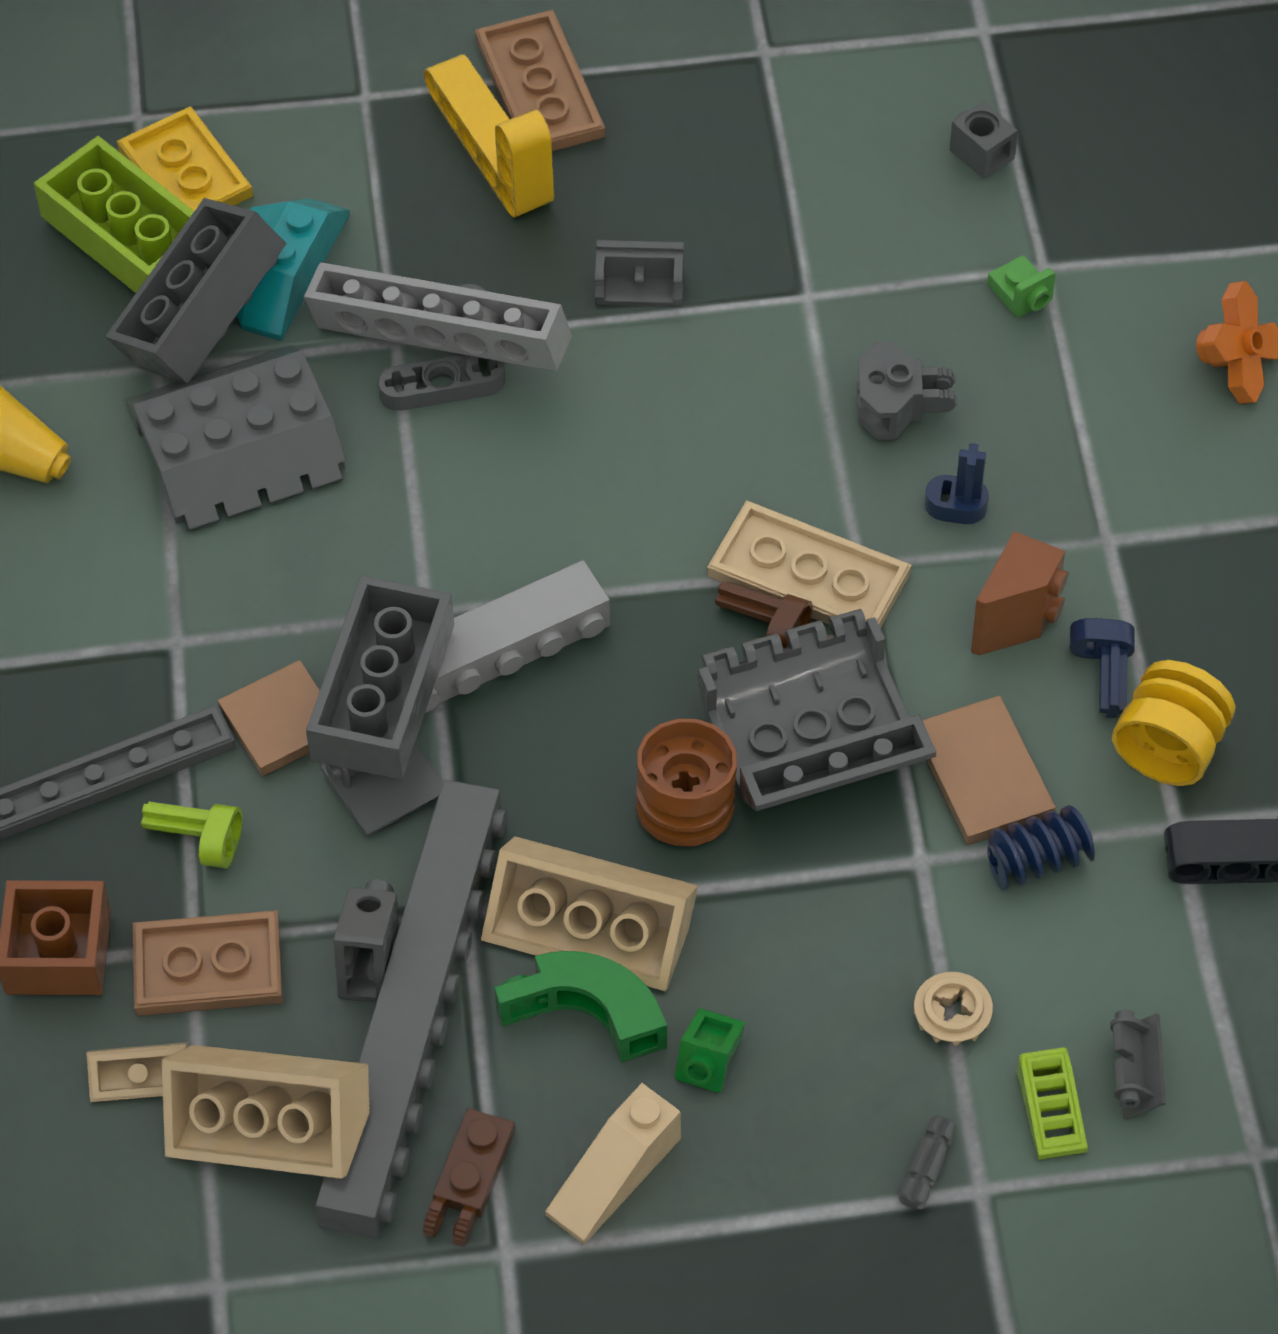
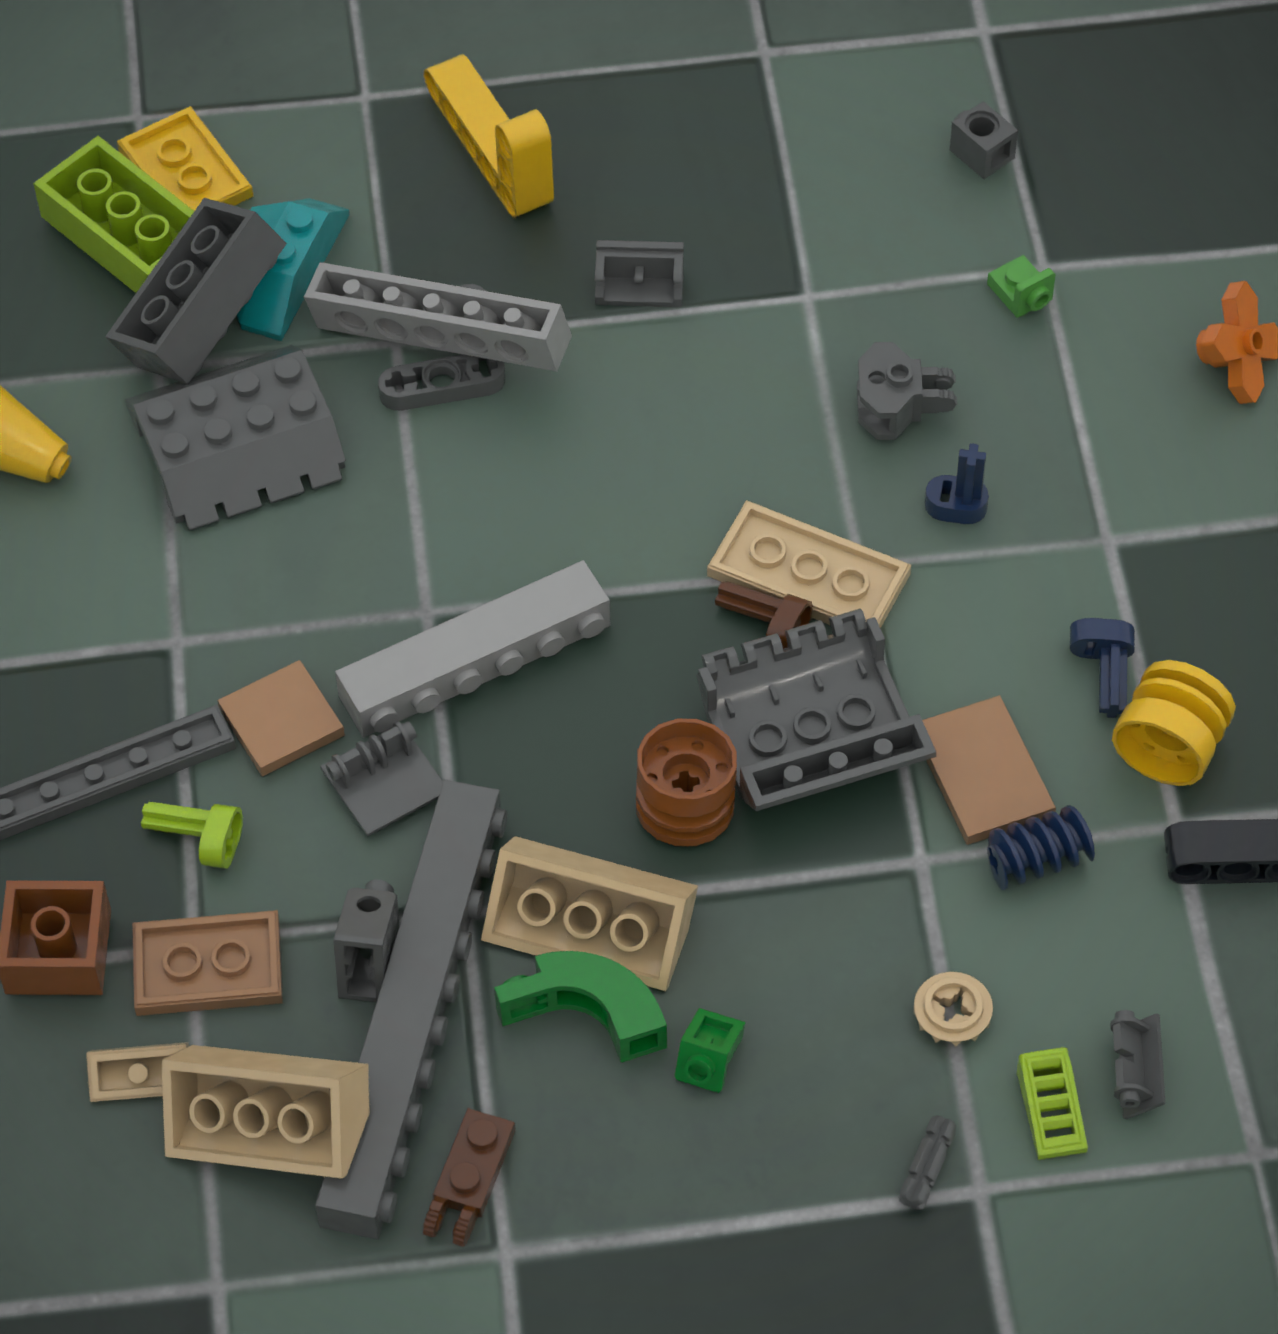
dark grey brick [306,575,454,780] -> none
medium nougat tile [475,10,605,151] -> none
tan slope [545,1083,681,1245] -> none
dark orange slope [971,531,1069,655] -> none

